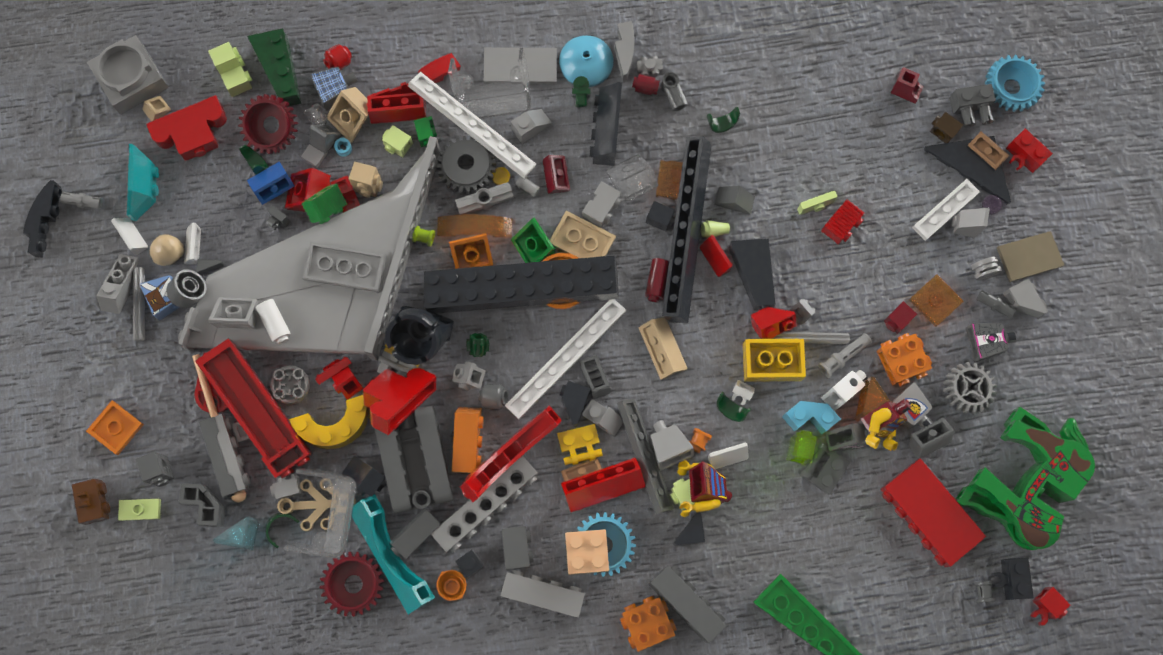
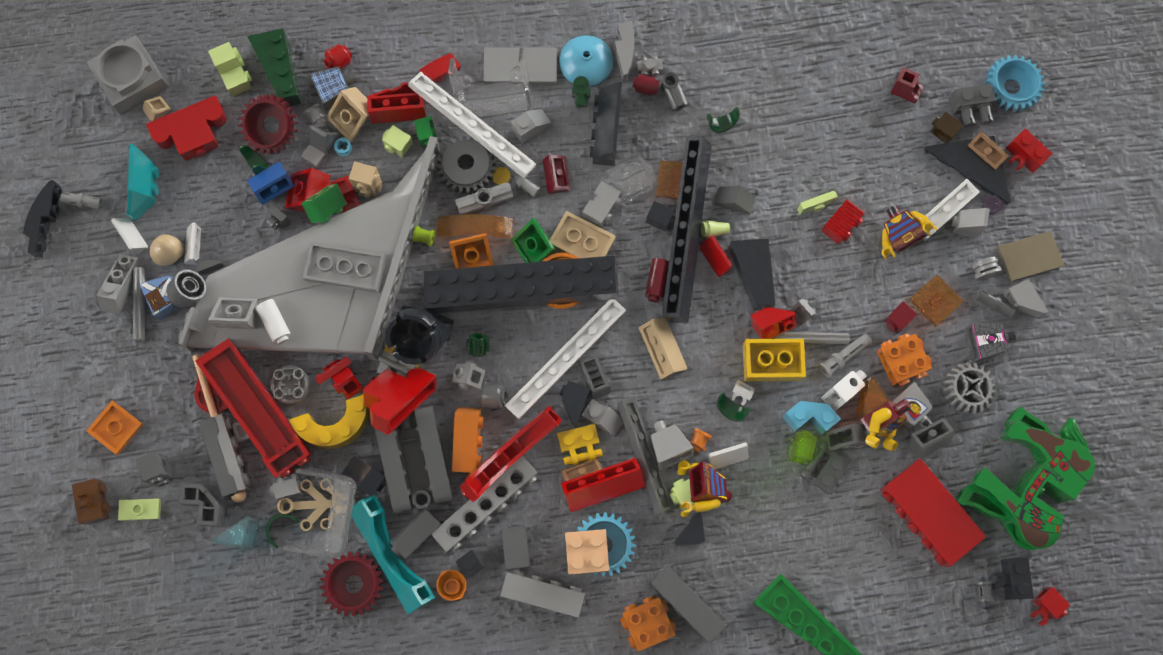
none -> torso [881,205,938,261]

